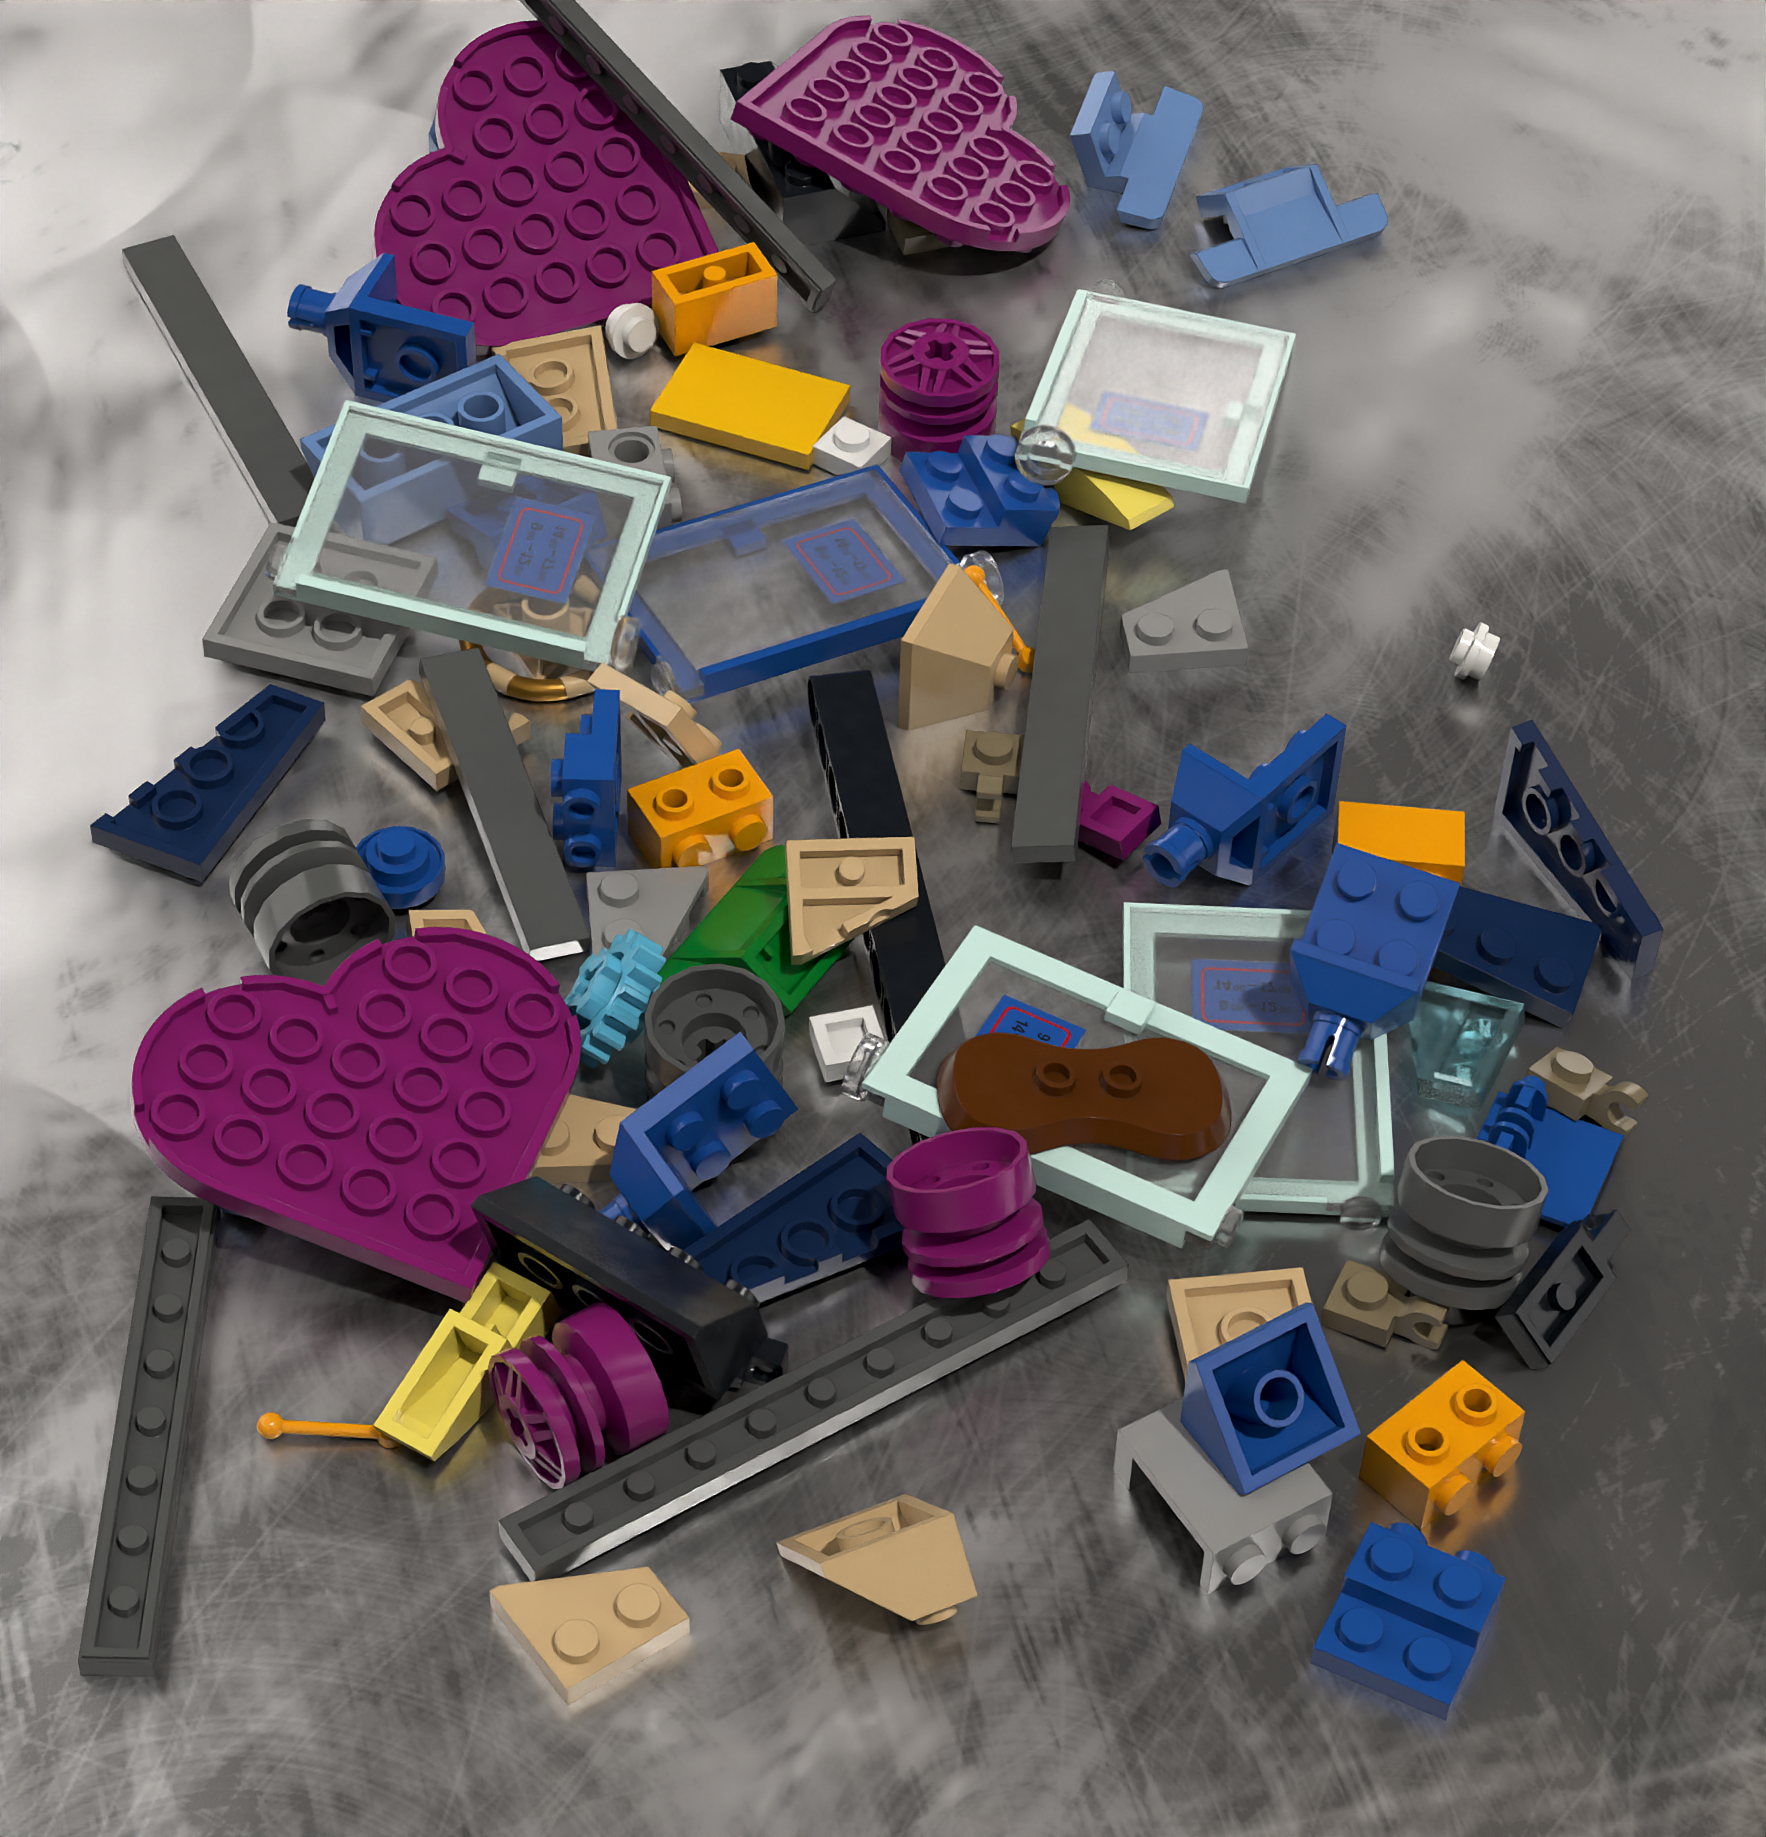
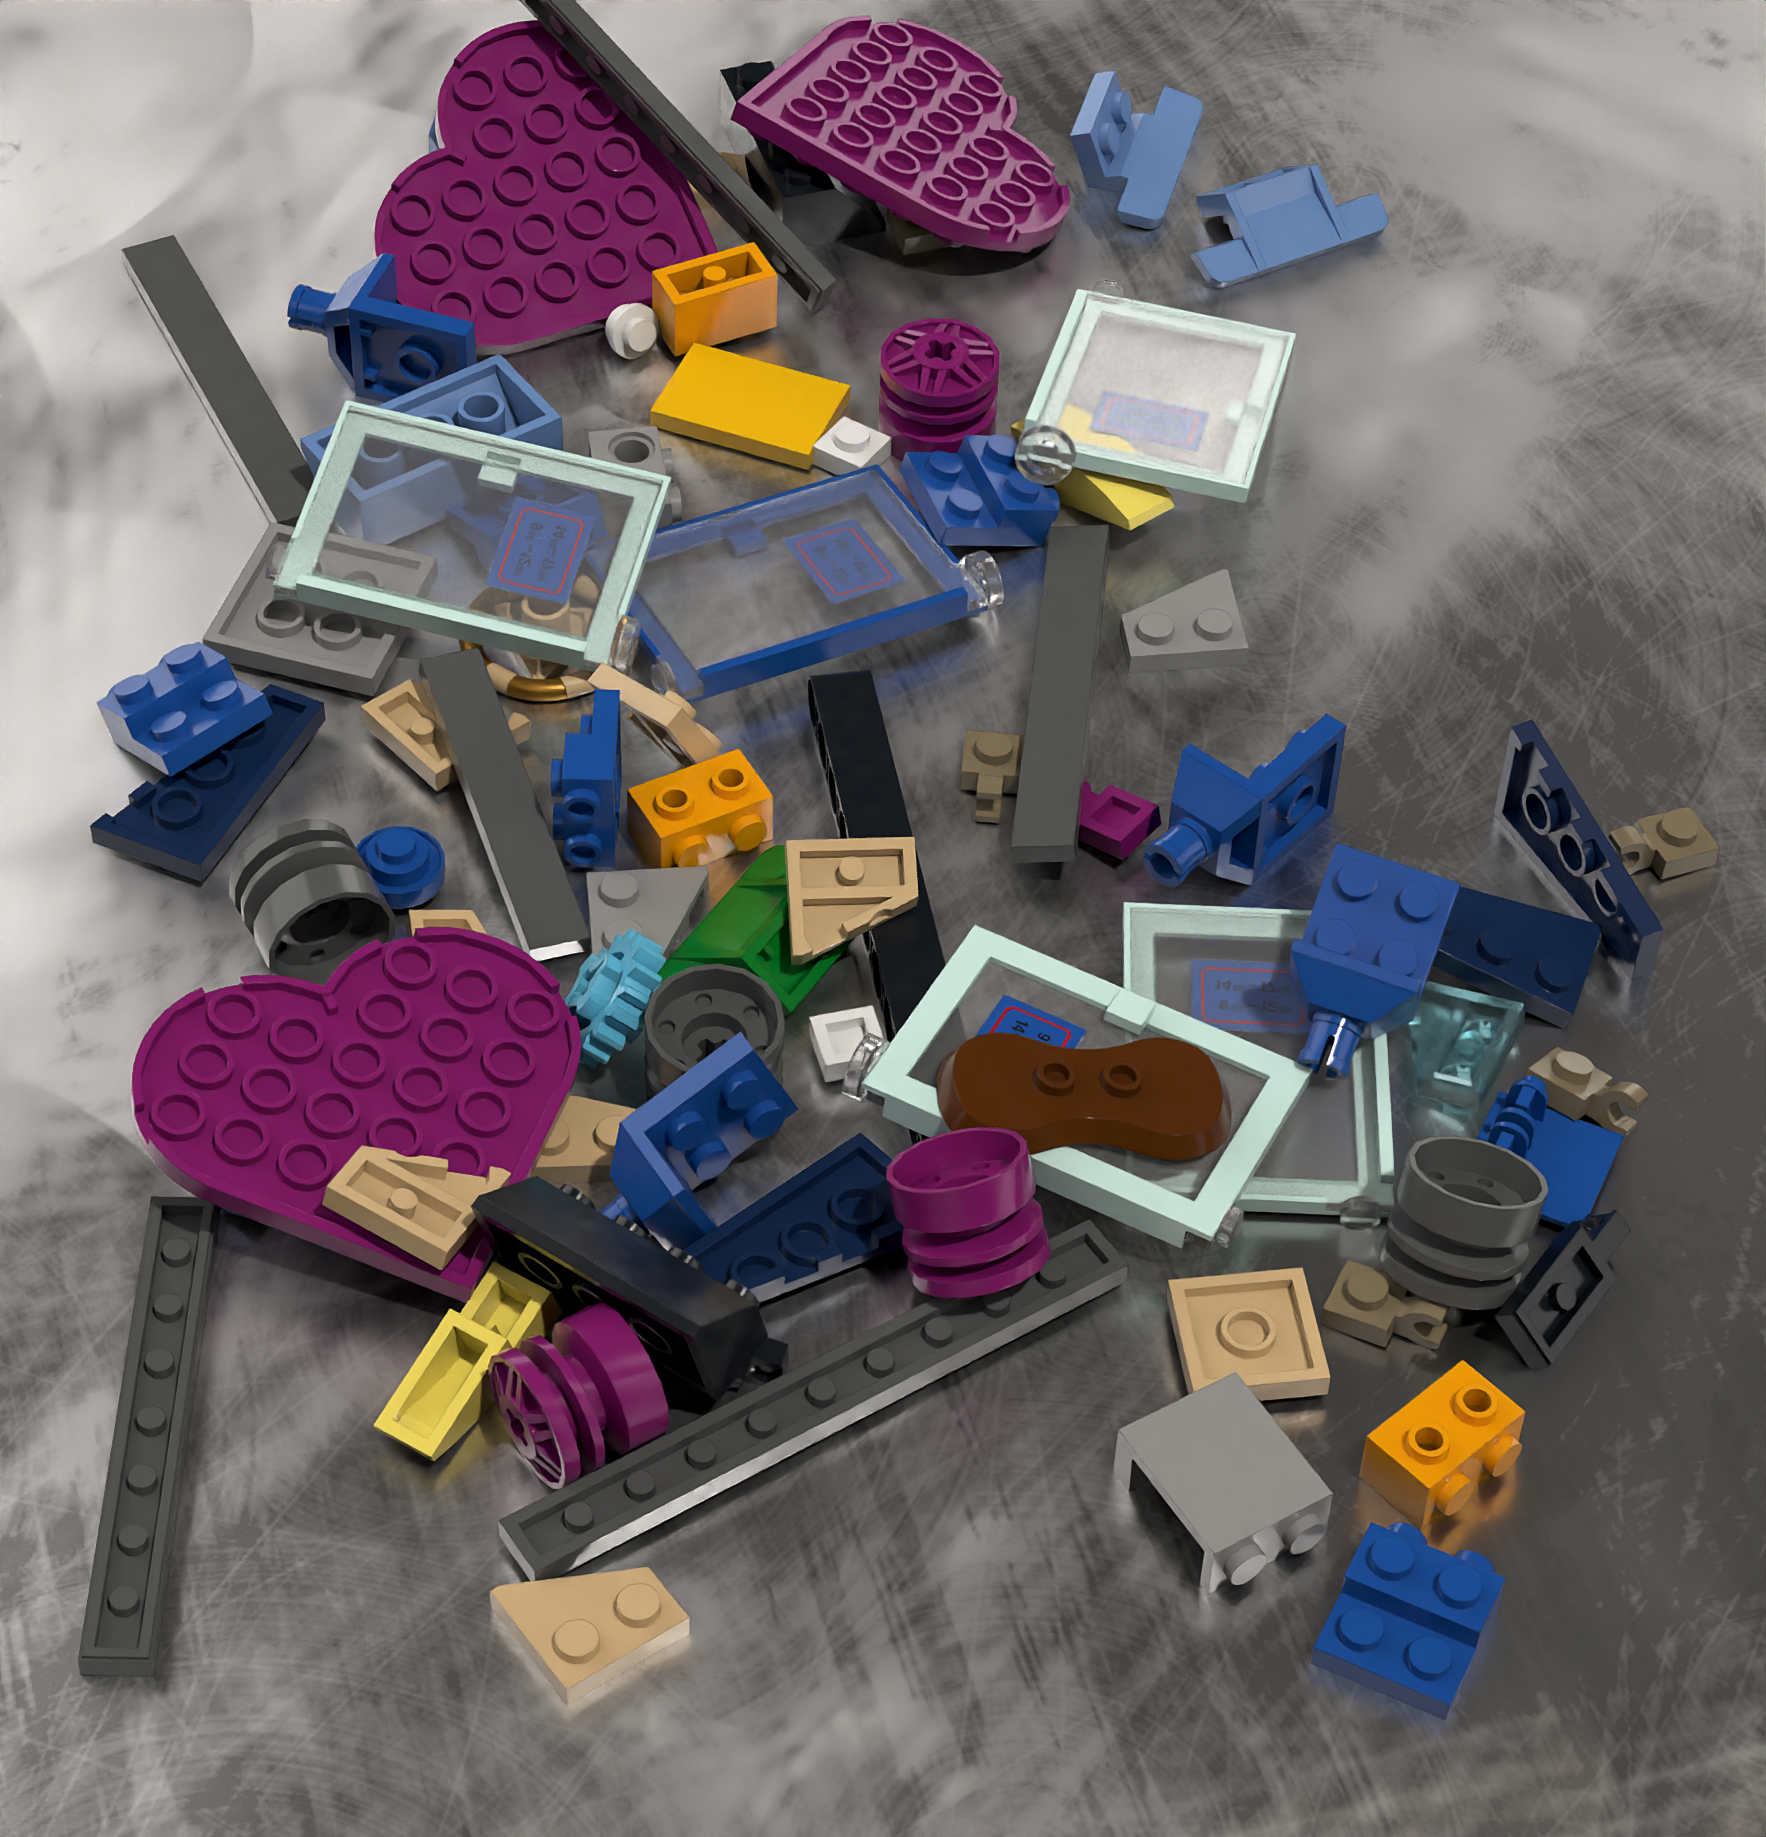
light orange hinge [257,1412,402,1449] -> none
tan wing [491,325,618,457] -> none
tan slope [776,1494,978,1625] -> none
tan slope [897,563,1019,731] -> none
light orange hinge [964,565,1035,674] -> none
blue slope [1180,1302,1361,1495] -> none
light orange brick [1332,801,1465,886] -> none
white plate [1449,622,1500,681] -> none
none -> blue plate [96,642,273,777]
none -> tan wing [322,1145,512,1271]
none -> dark tan plate [1608,806,1720,879]

